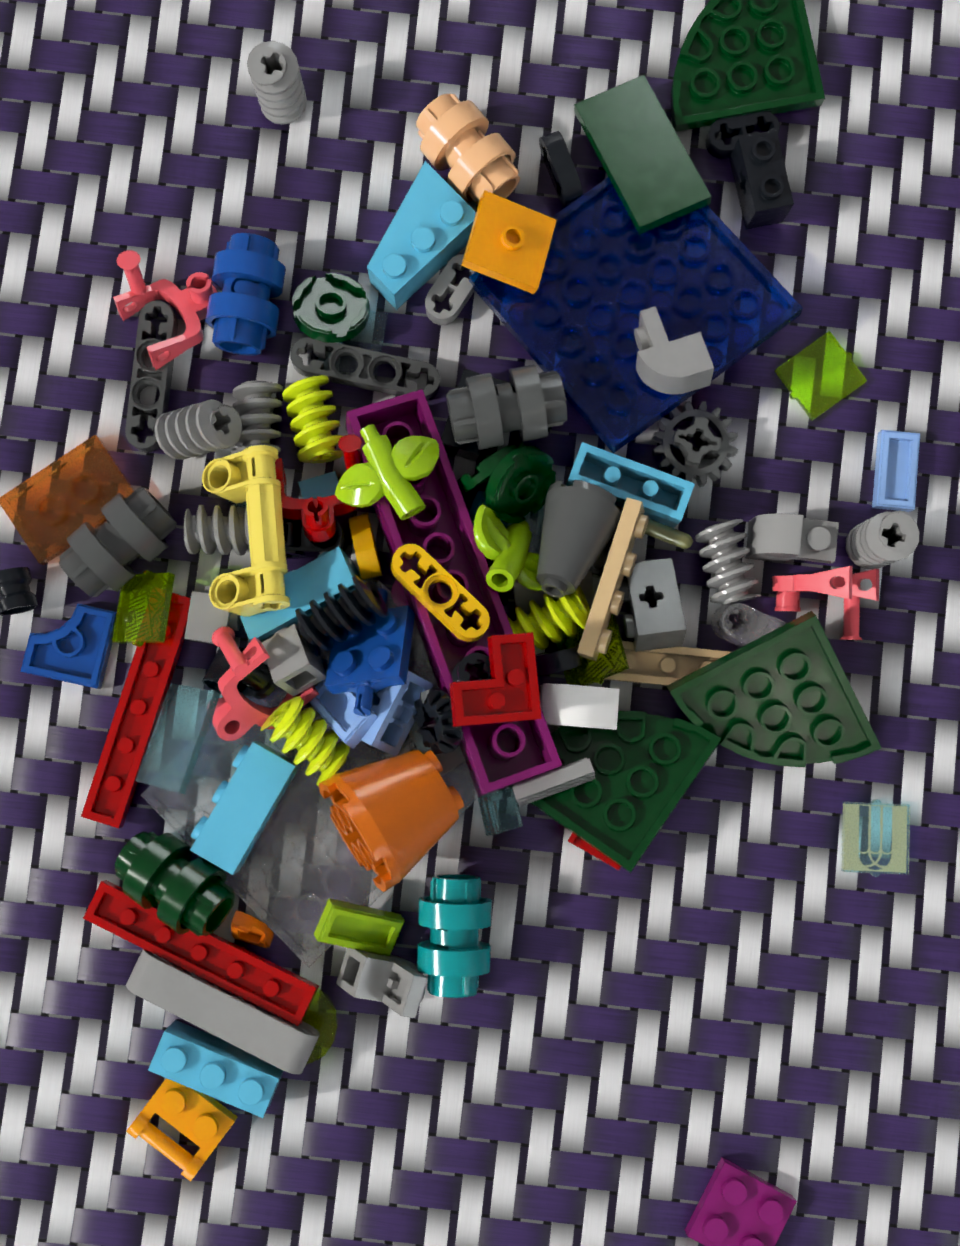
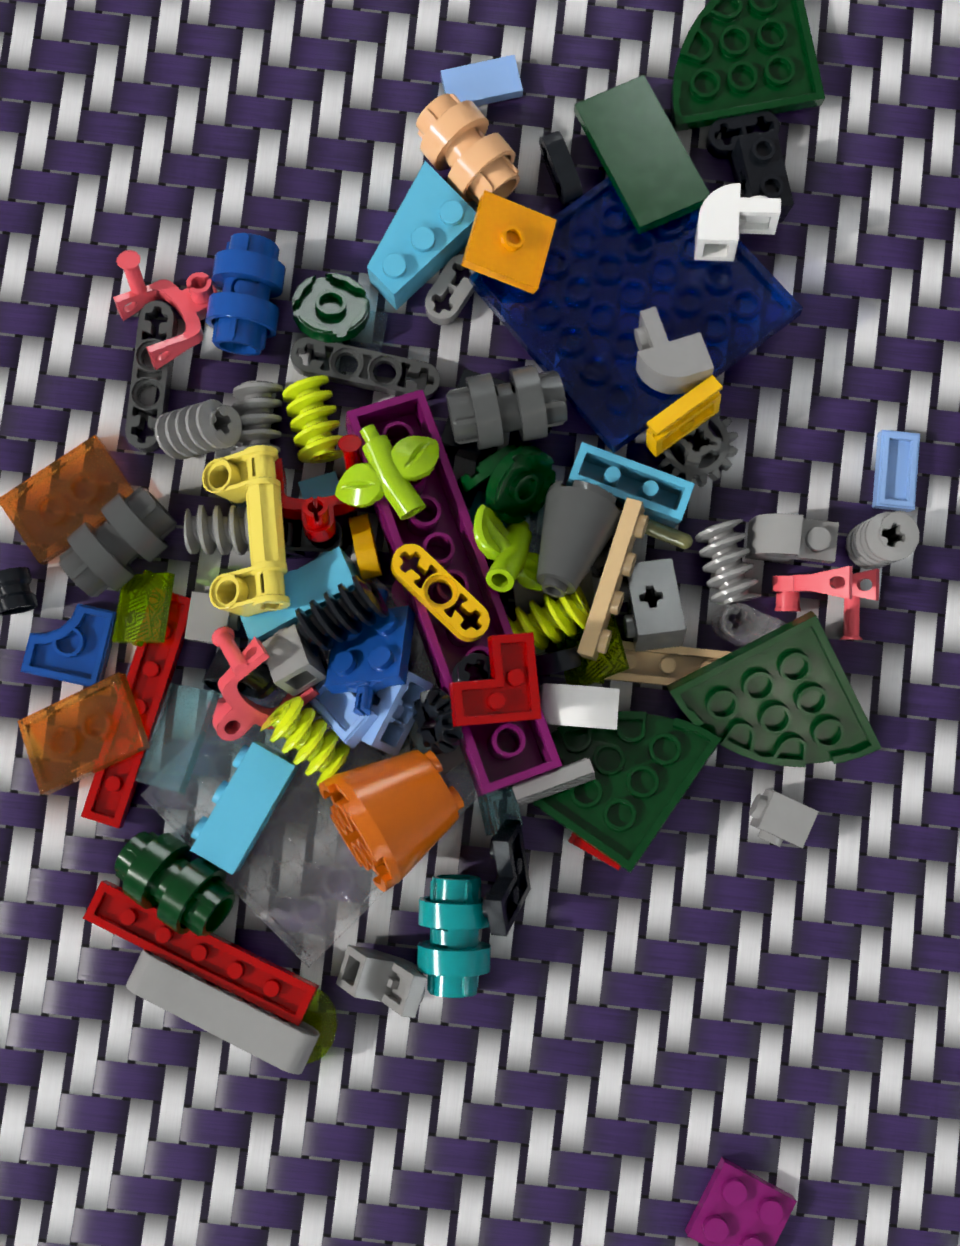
light orange plate [126,1078,237,1182] -> none
medium azure brick [148,1020,284,1118] -> none
orange tile [231,910,274,949] -> none
light grey piece [247,41,307,125] -> none
lime tile [314,898,405,956] -> none
clear neon green piece [775,331,867,421] -> none
clear light blue piece [841,799,910,877] -> none
none -> clear orange tile [17,672,150,795]
none -> light blue tile [441,55,523,106]
none -> black plate [482,819,531,936]
none -> yellow plate [646,375,723,457]
none -> white brick [694,183,781,262]
none -> light grey brick [749,789,819,848]

